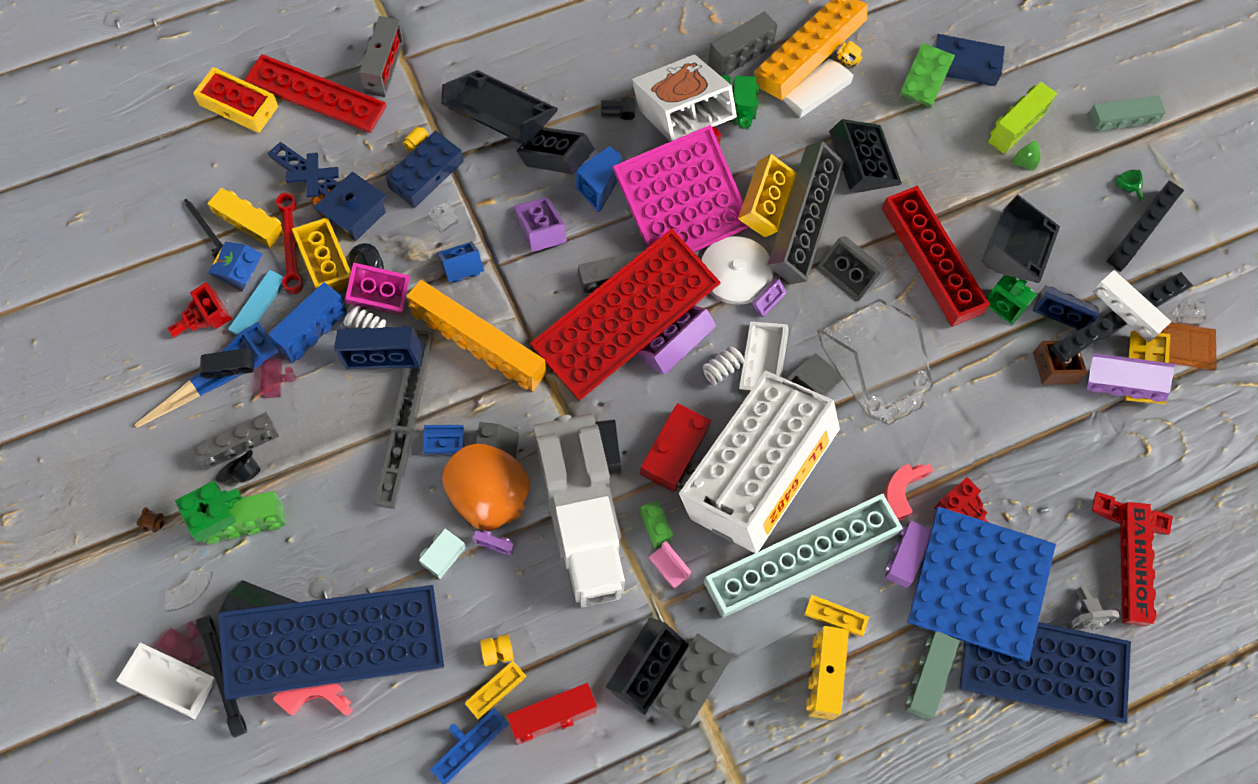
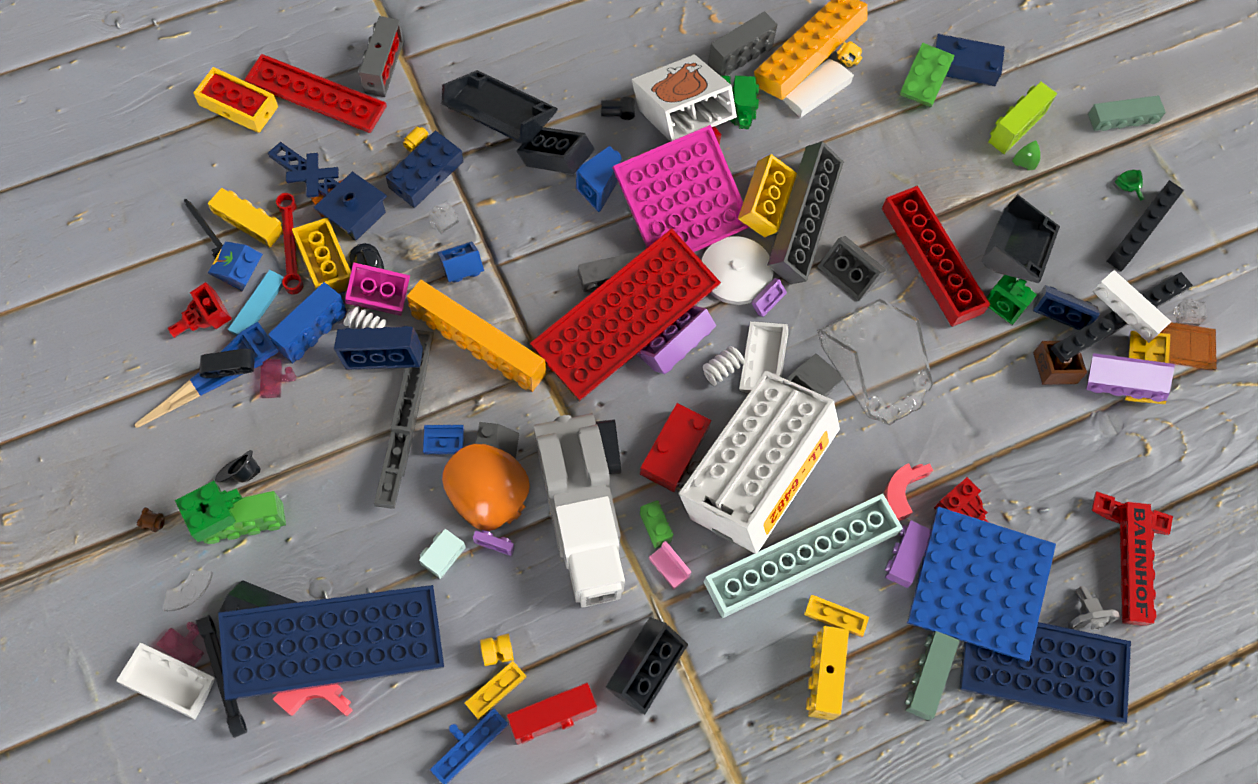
flat silver brick [192,412,279,470] -> none
medium lavender slope [513,197,567,252] -> none
dark grey brick [651,633,733,731] -> none
black slope [829,119,902,192] -> none

